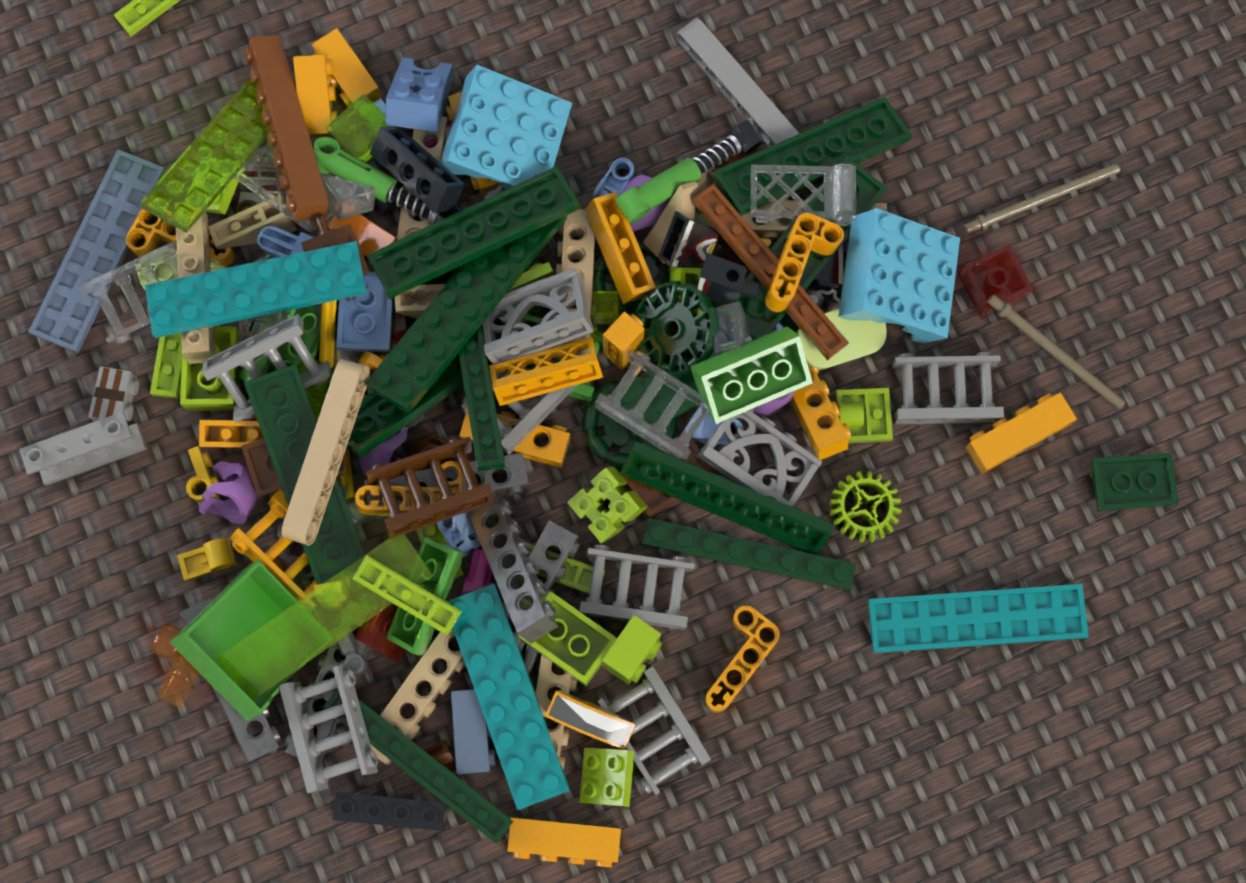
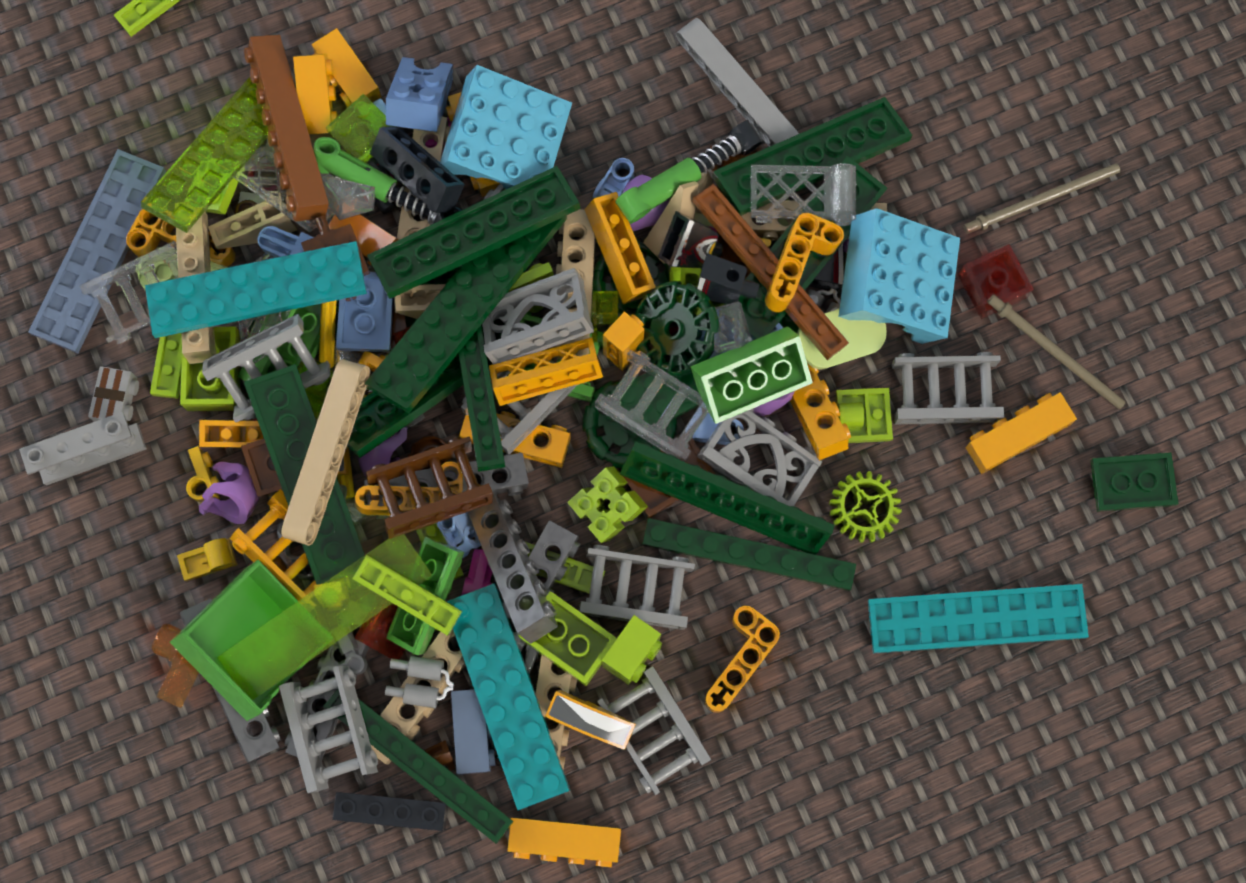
lime plate [579,748,634,807] -> none
none -> light grey piece [385,656,454,708]

